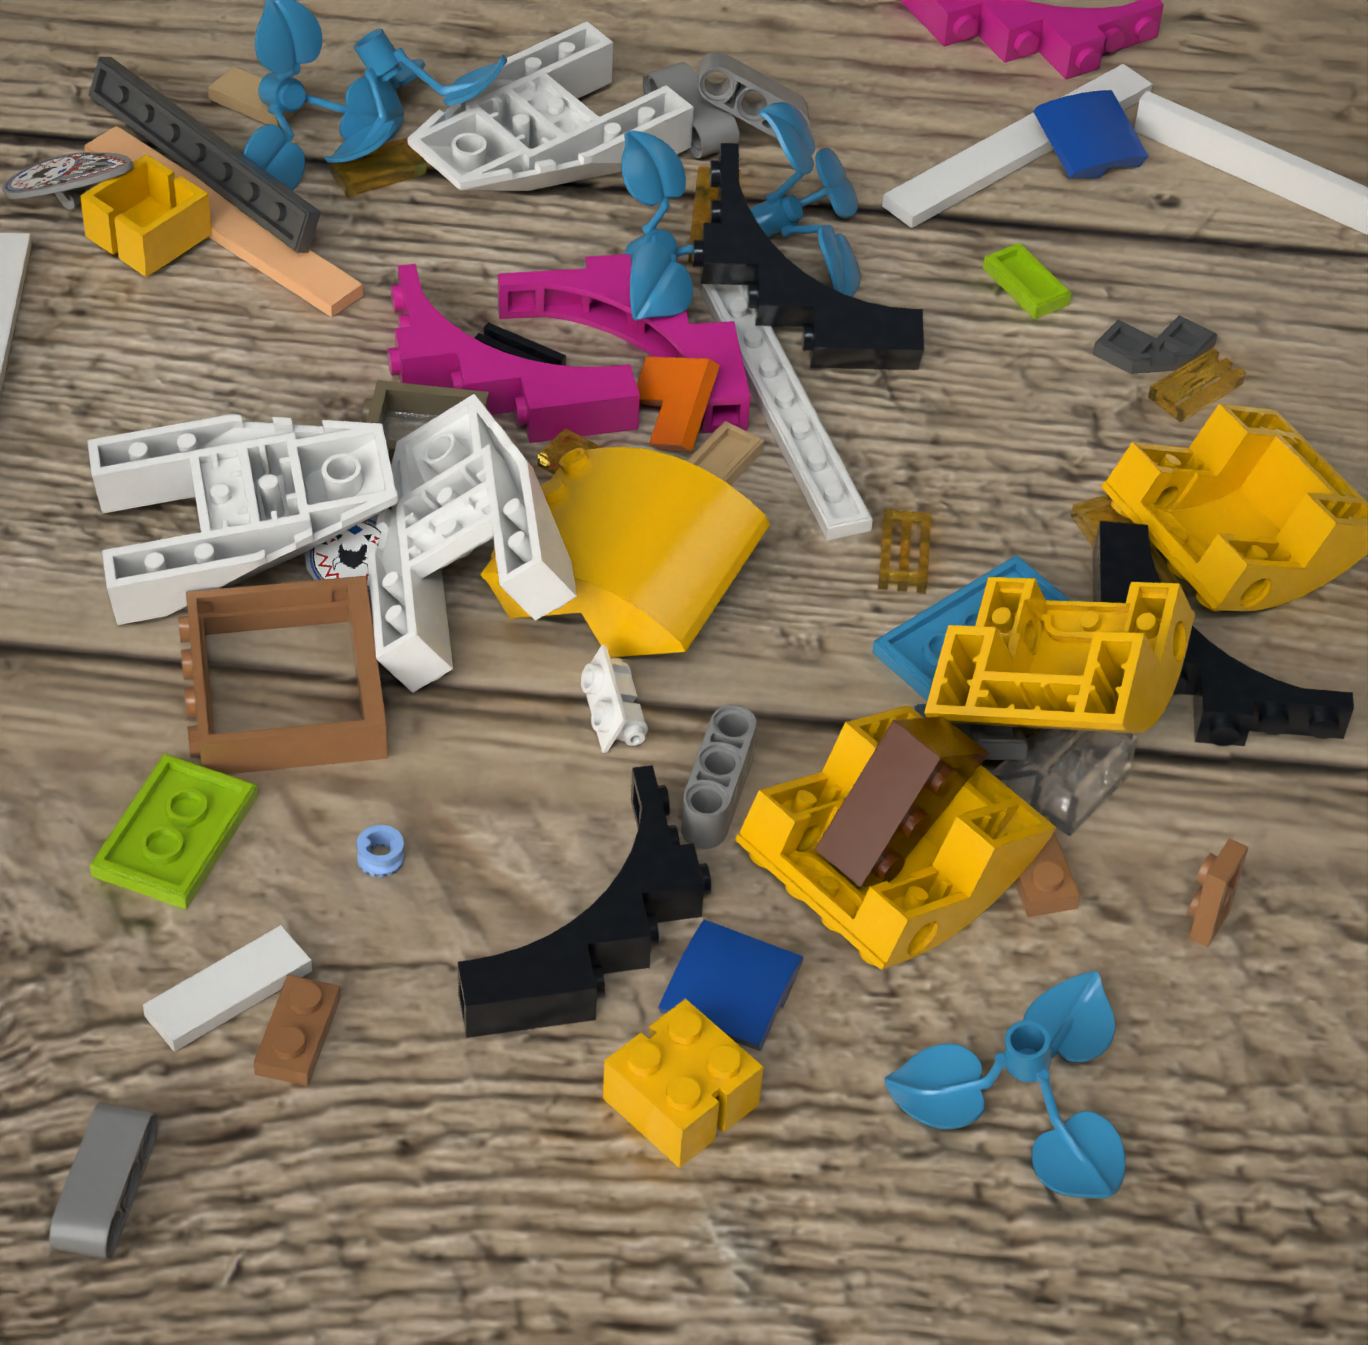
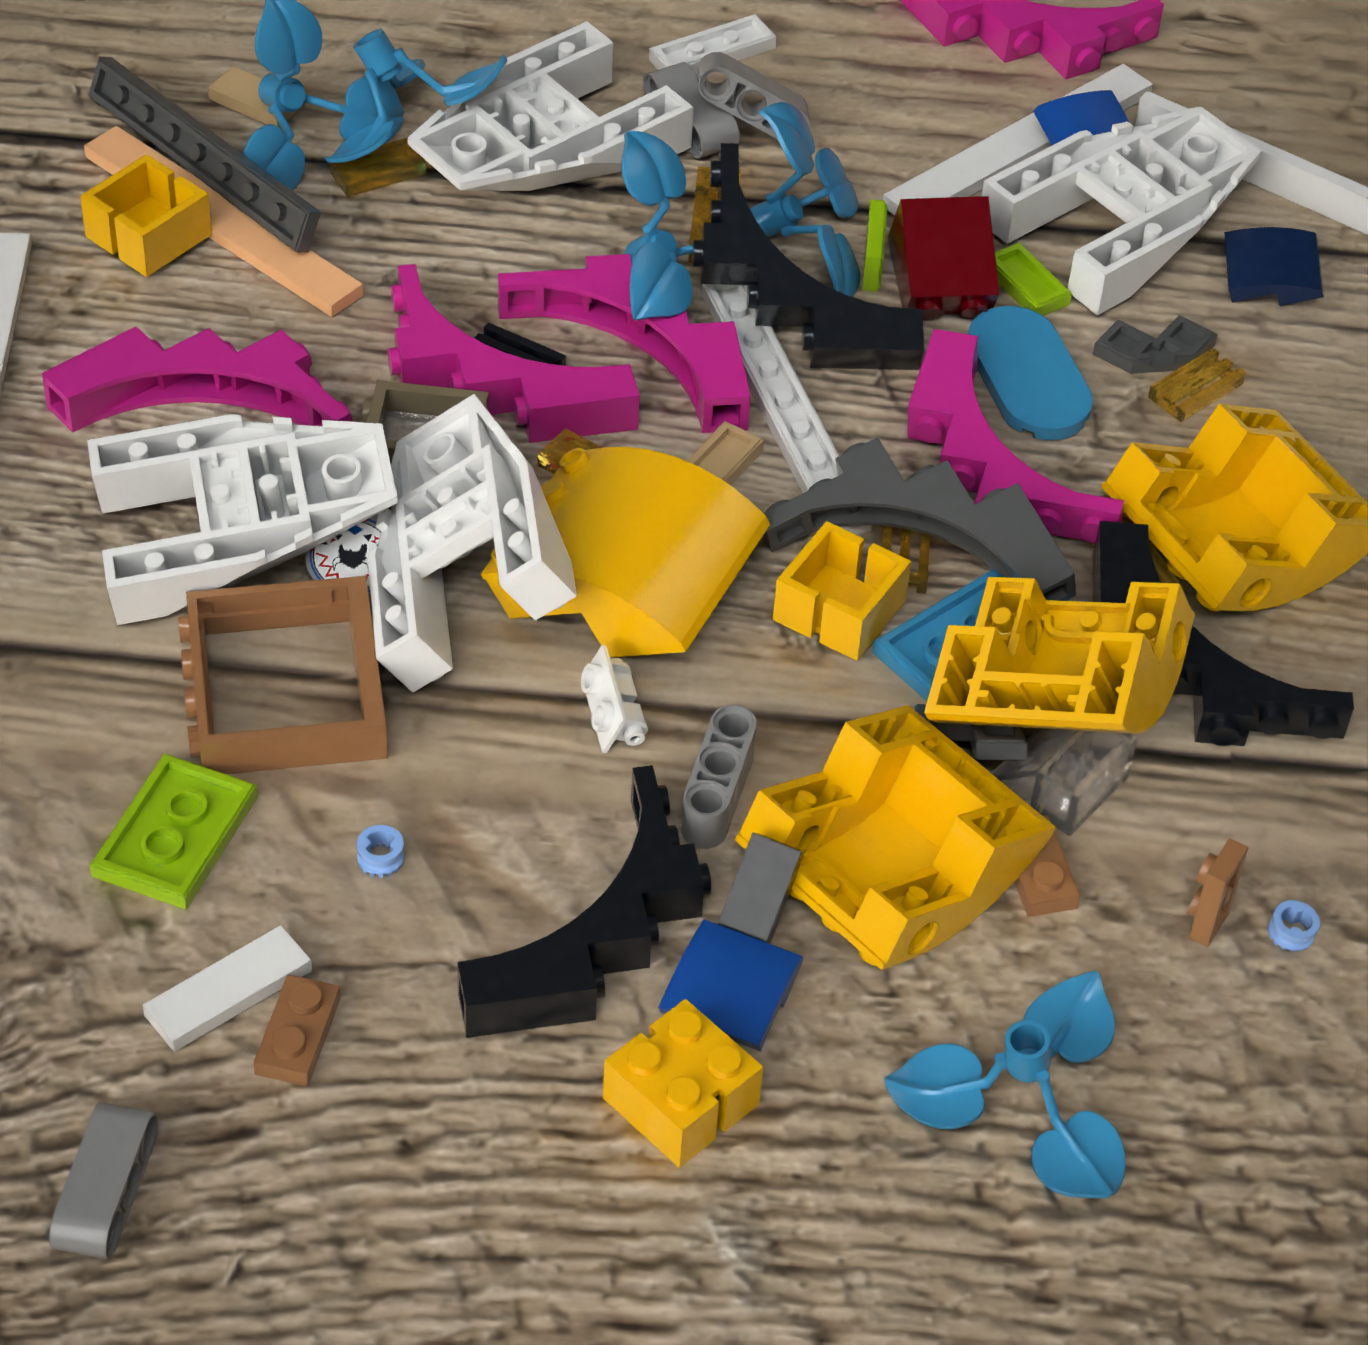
shield [2,152,134,210] -> none
orange tile [637,357,720,452] -> none
reddish brown wedge [815,717,989,887] -> none
none -> dark pink arch [42,326,353,433]
none -> white tile [649,14,777,74]
none -> tile [718,832,805,944]
none -> dark grey arch [763,437,1076,601]
none -> yellow piece [773,521,911,661]
none -> lime tile [862,199,887,292]
none -> dark red slope [888,196,1000,320]
none -> dark pink arch [908,329,1124,543]
none -> dark azure tile [968,306,1093,440]
none -> white wedge [982,106,1262,316]
none -> dark blue slope [1224,227,1324,306]
none -> light blue bush [1268,900,1320,952]

